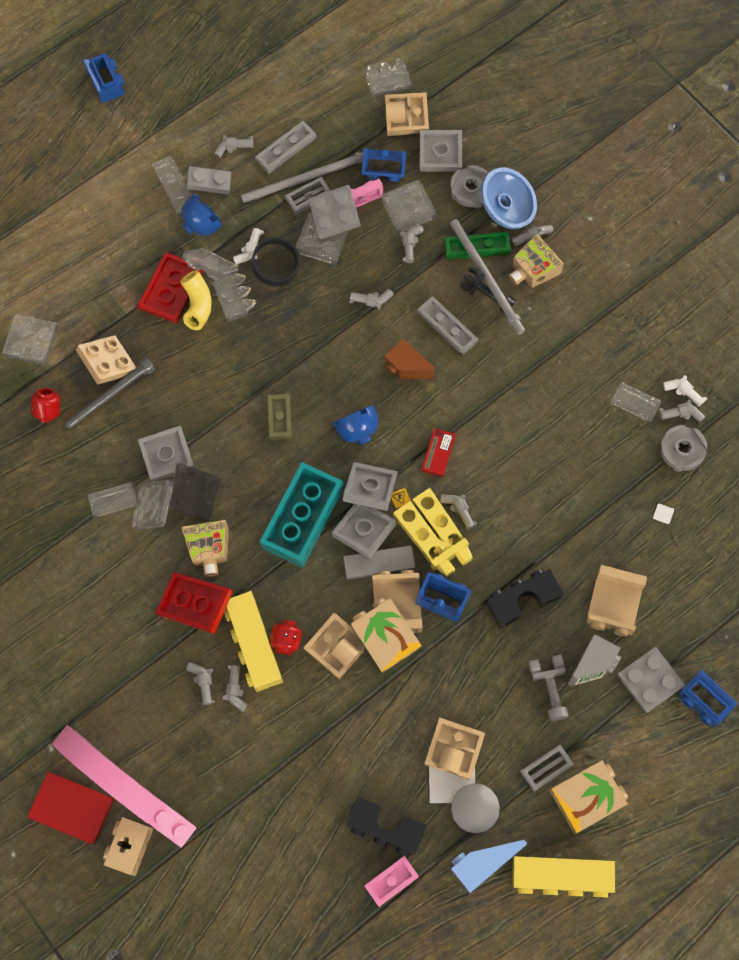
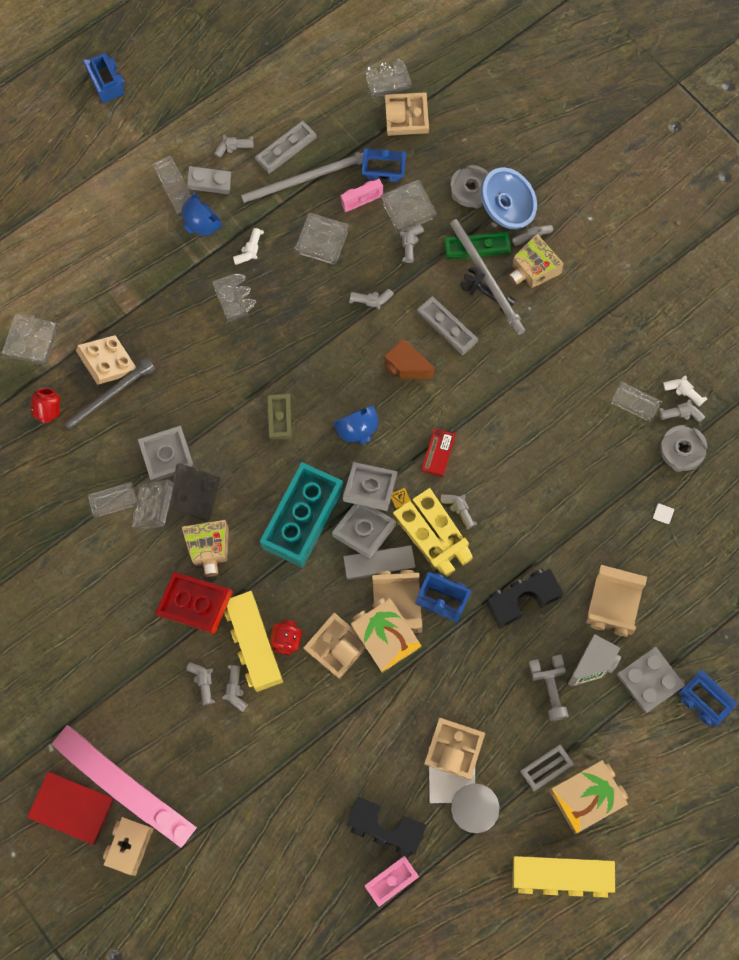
red tile [137,252,205,324] -> none
light yellow cylinder [180,270,212,330] -> none
clear plate [181,248,239,280] -> none
black tyre [251,237,300,286] -> none
light grey tile [285,176,331,215] -> none
light grey plate [308,184,361,240] -> none
light grey plate [420,130,462,172] -> none
light blue slope [450,840,527,893] -> none

